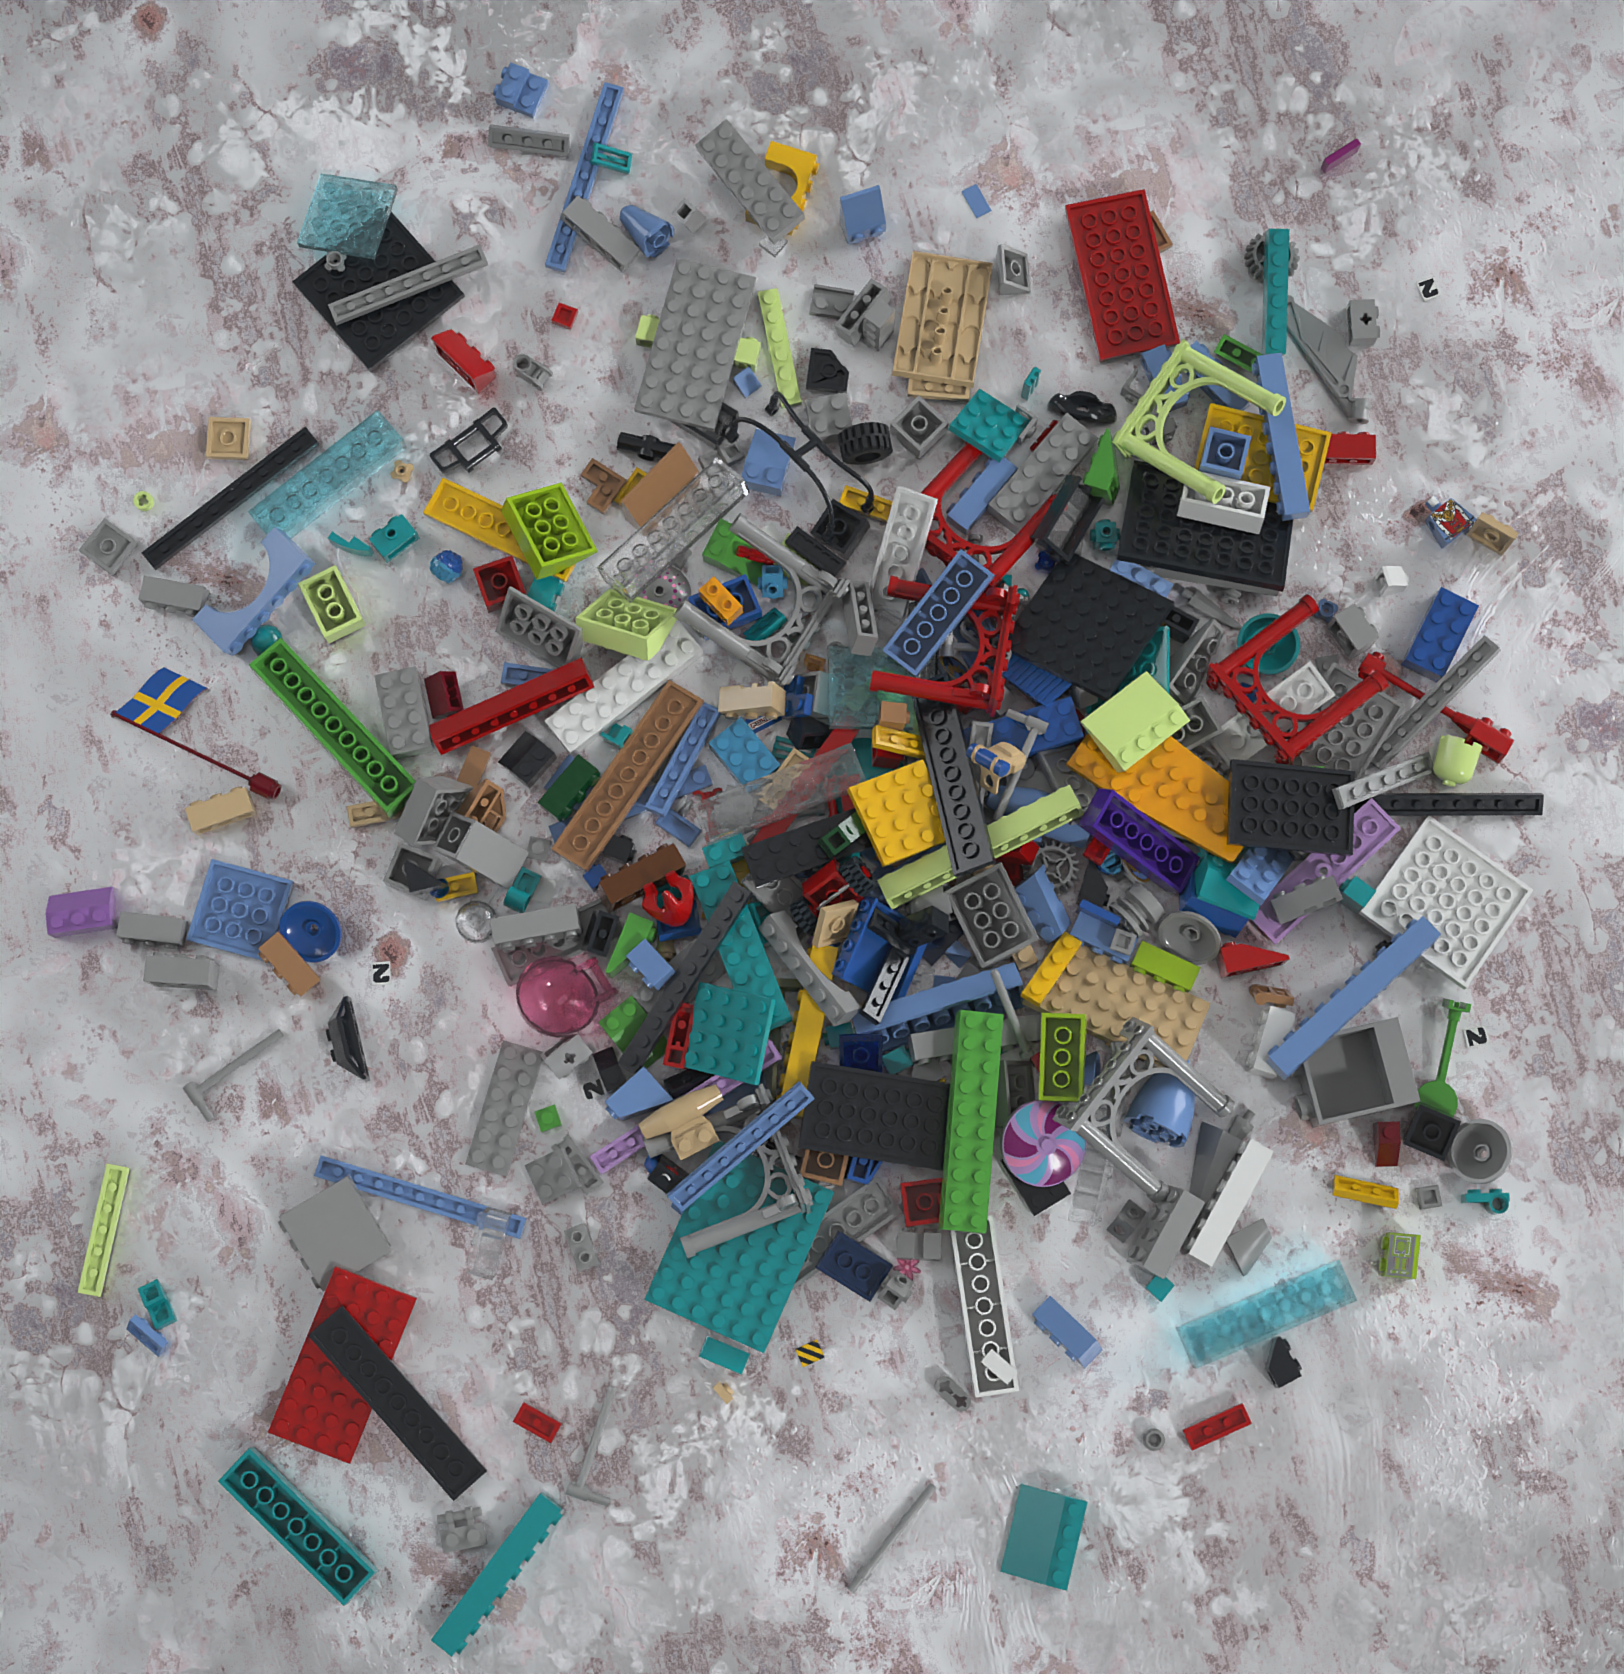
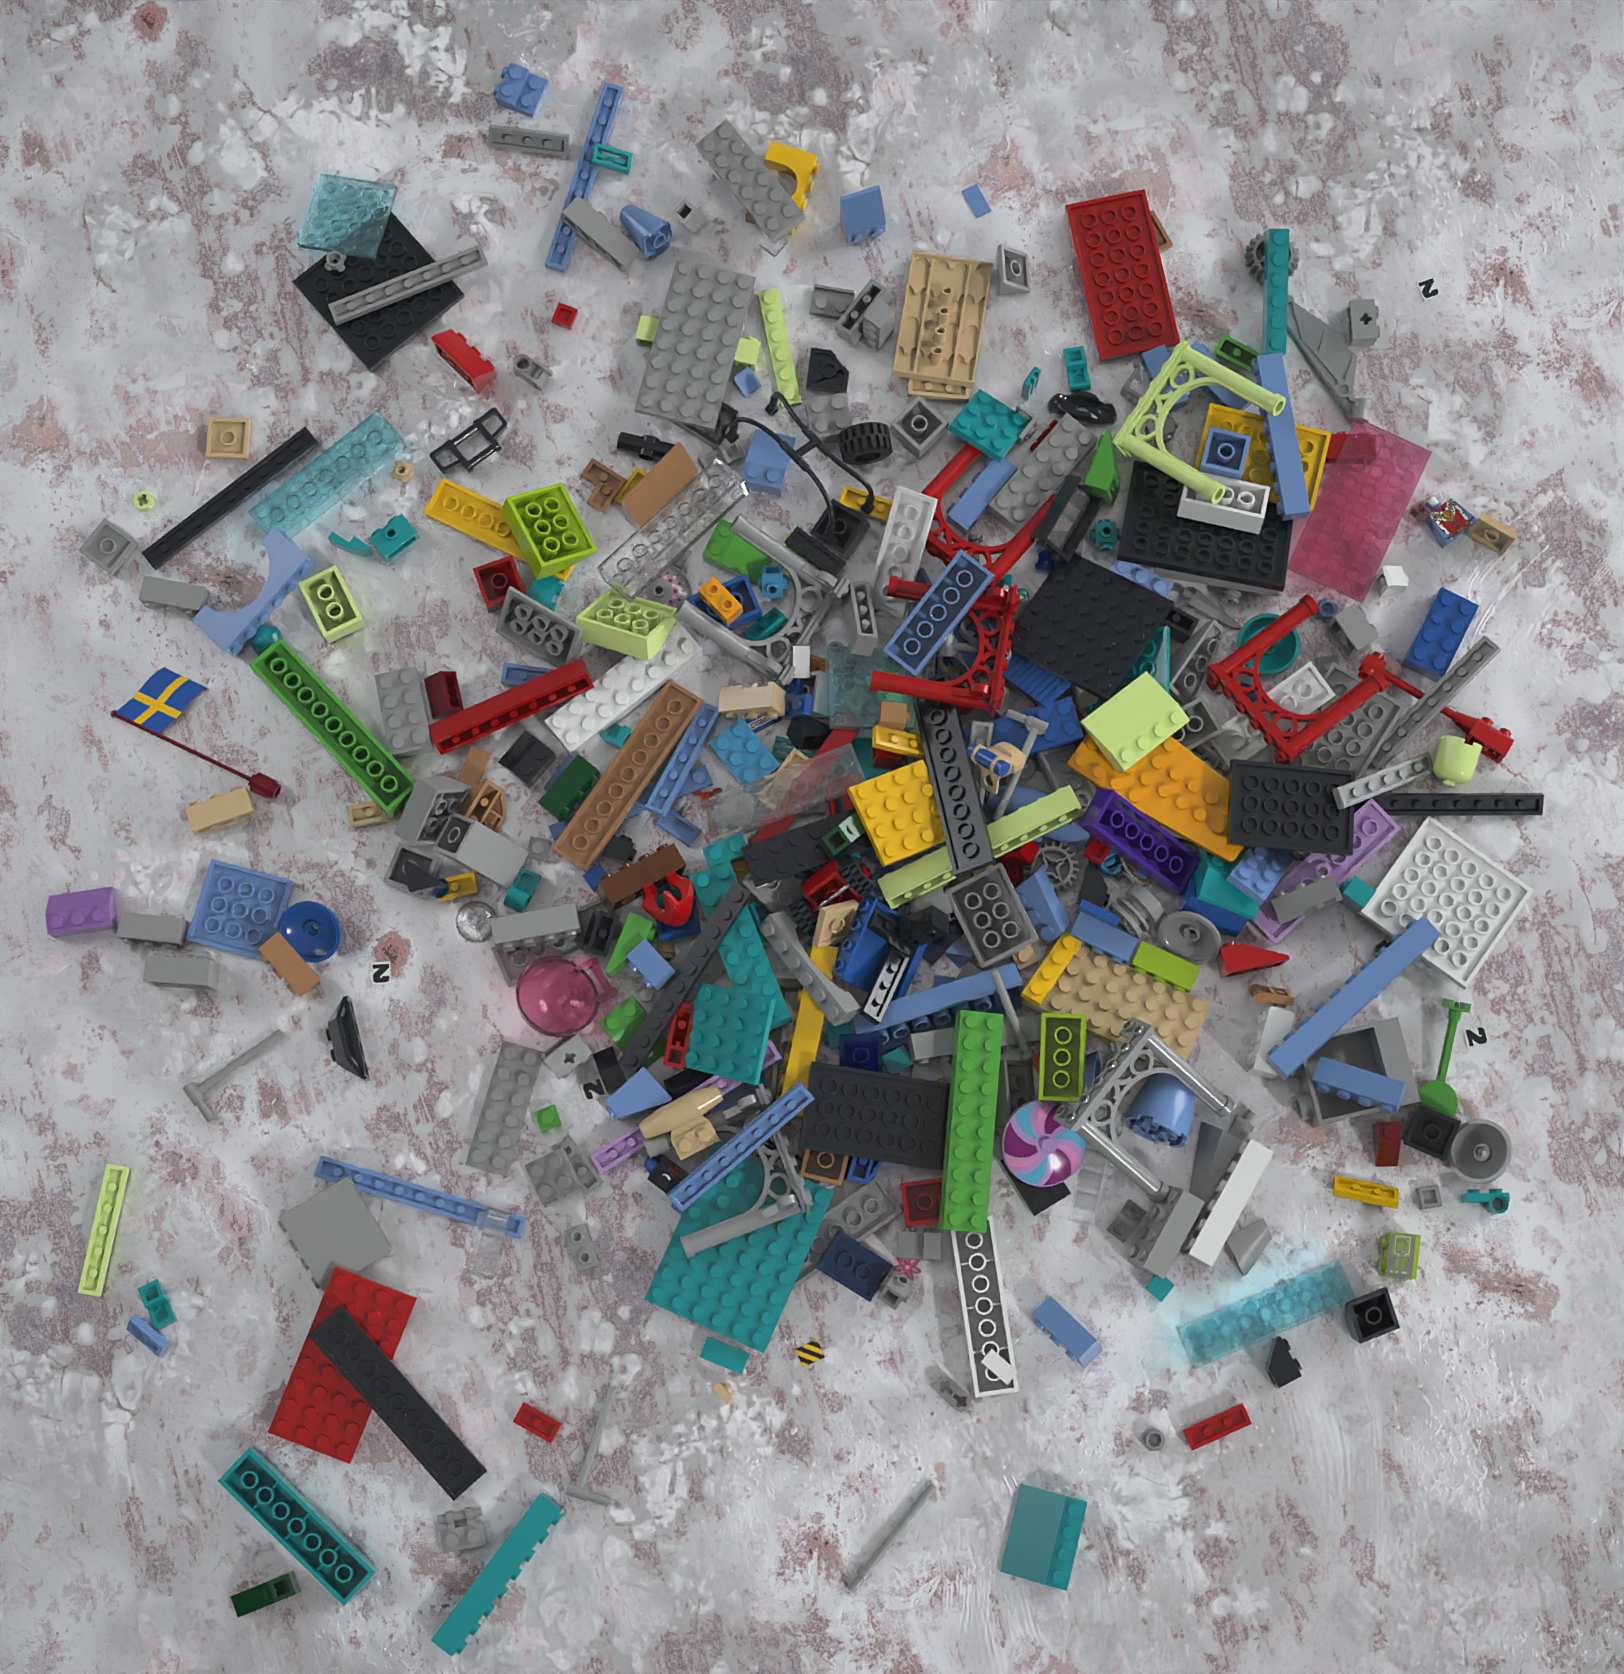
piece [430,550,463,583] -> none
red axle [736,545,775,565] -> none
light grey plate [1109,928,1137,956] -> none
magenta tile [1321,139,1361,173] -> none
none -> dark green slope [230,1571,301,1618]
none -> white sticker [793,646,810,678]
none -> teal slope [1063,346,1091,392]
none -> clear pink plate [1287,417,1432,603]
none -> medium blue brick [1312,1056,1406,1114]
none -> black slope [1345,1287,1400,1344]

